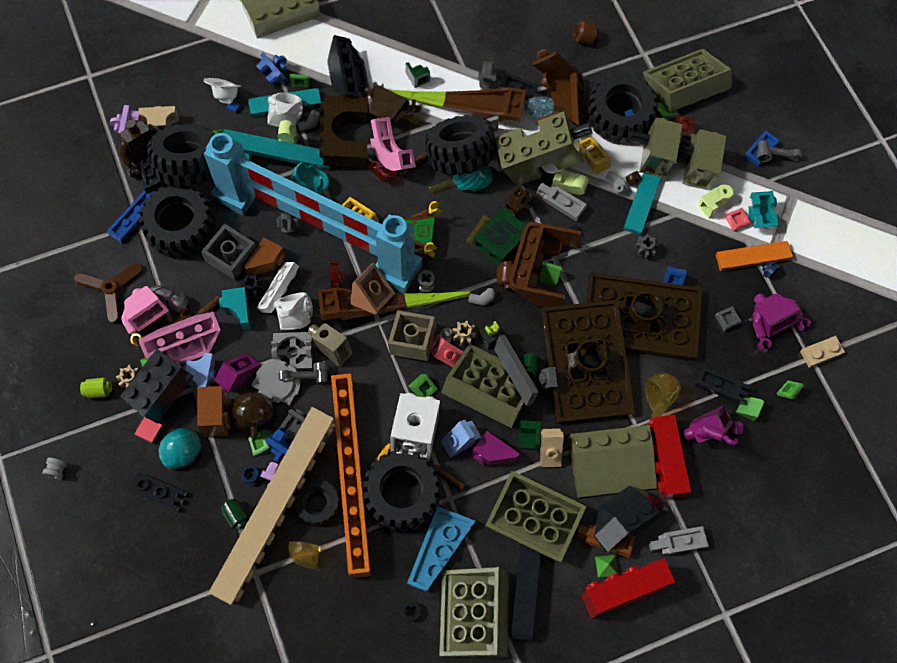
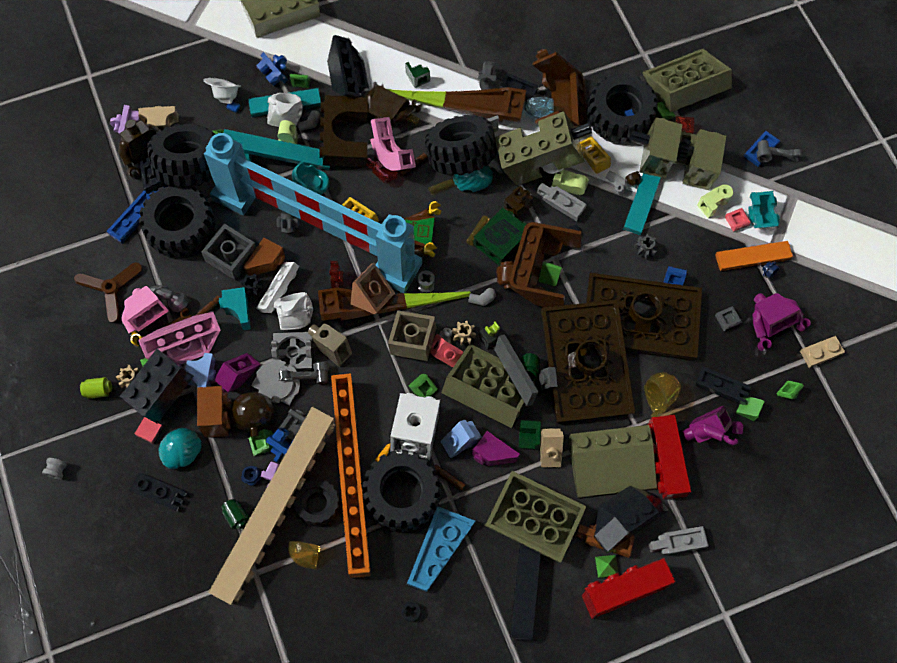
olive slope [439,567,509,658] -> none
reddish brown head [573,21,600,45] -> none

